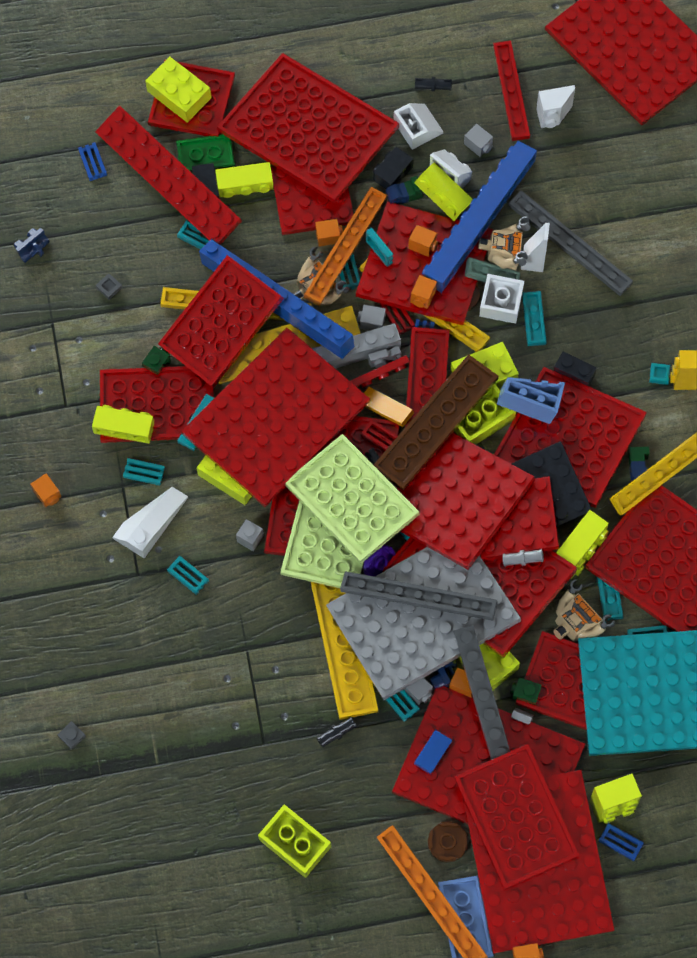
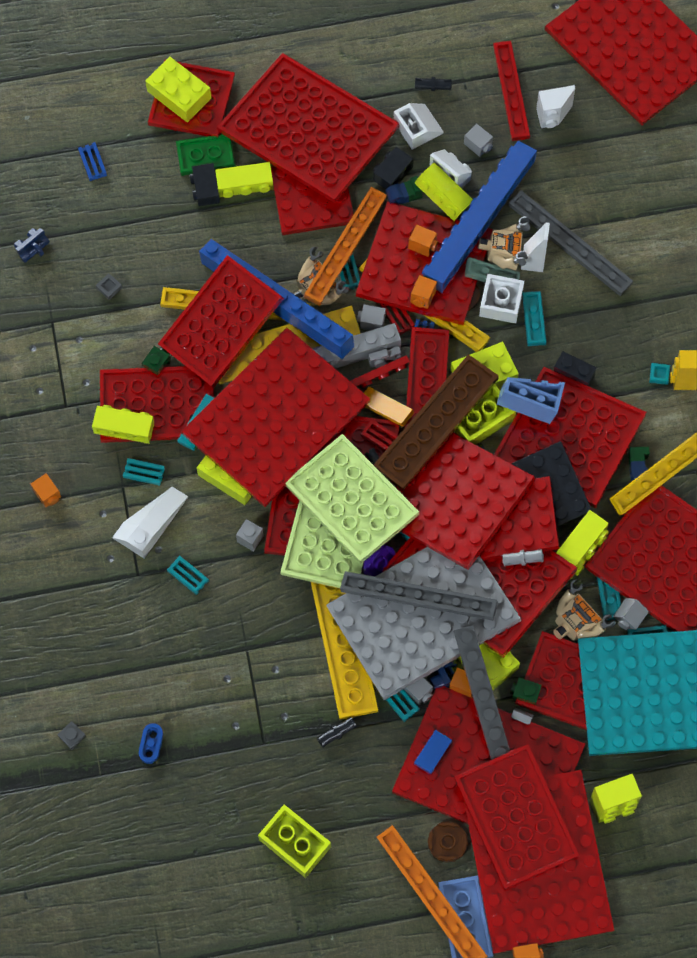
red plate [95,105,242,245] -> none
teal tile [177,220,209,249] -> none
orange brick [315,219,343,247] -> none
teal tile [366,228,393,267] -> none
blue tile [598,823,644,861] -> none
none -> blue plate [139,723,163,764]
none -> light grey brick [613,598,649,630]

